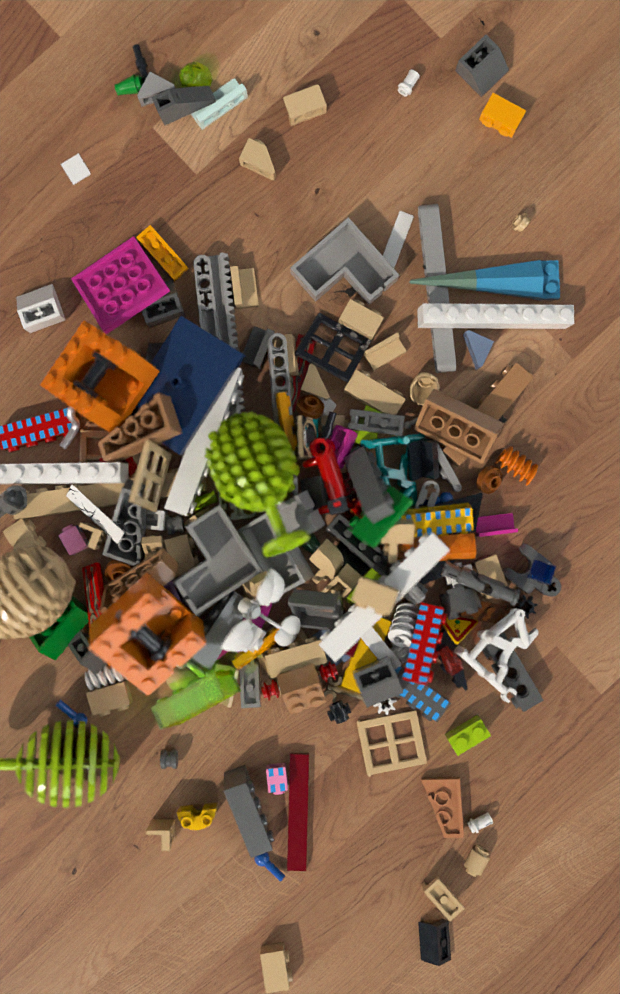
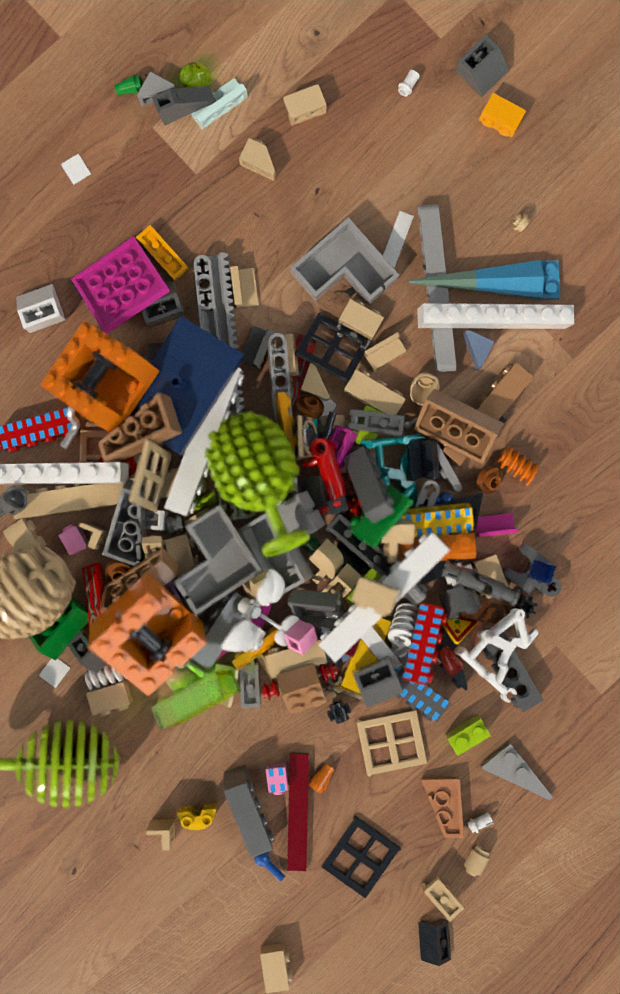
blue bar [55,700,88,728] -> none
white sticker [66,485,124,544] -> none
black bar [132,44,148,83] -> none
dark grey wheel [160,749,178,769] -> none
white gear [373,698,397,715] -> none
none -> white sticker [39,658,70,688]
none -> bright pink brick [284,620,318,655]
none -> orange cone [309,763,335,794]
none -> black window [321,816,401,899]
none -> light grey wing [481,743,553,800]

